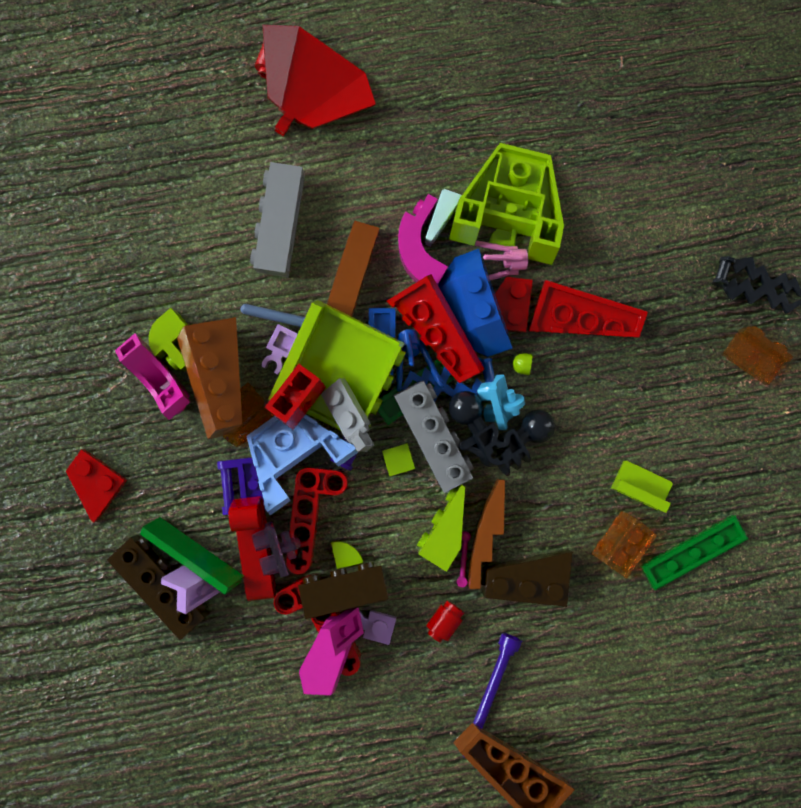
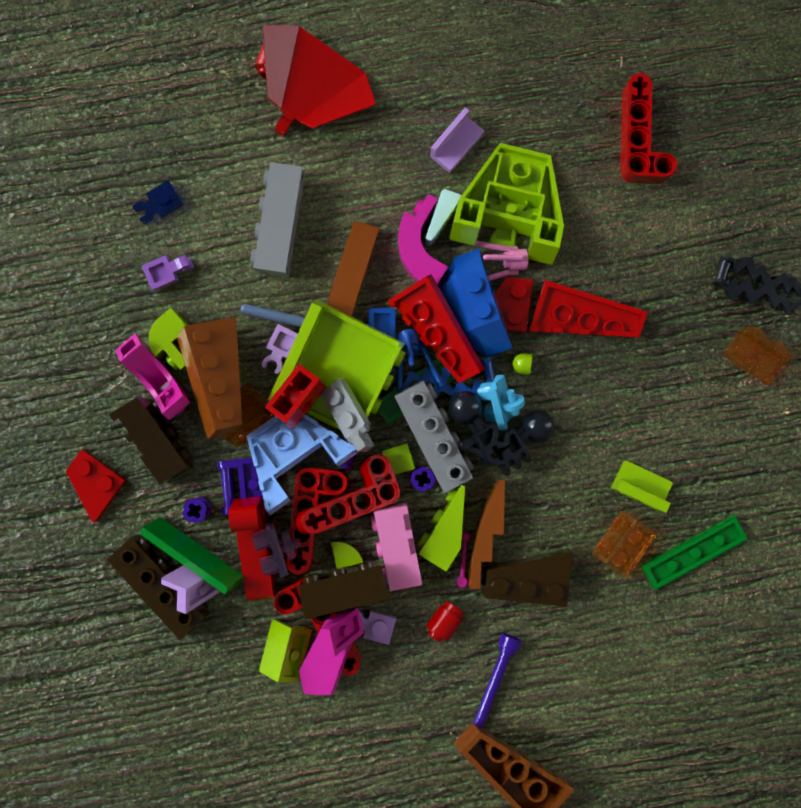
none -> dark brown wedge [109,397,194,484]
none -> clear blue plate [132,180,184,224]
none -> medium lavender plate [142,255,194,291]
none -> dark purple bush [182,497,212,523]
none -> lime panel [259,619,312,683]
none -> red beam [295,454,400,535]
none -> bright pink wedge [371,503,422,591]
none -> dark purple bush [410,466,435,491]
none -> lavender panel [430,107,484,173]
none -> red beam [620,73,677,184]

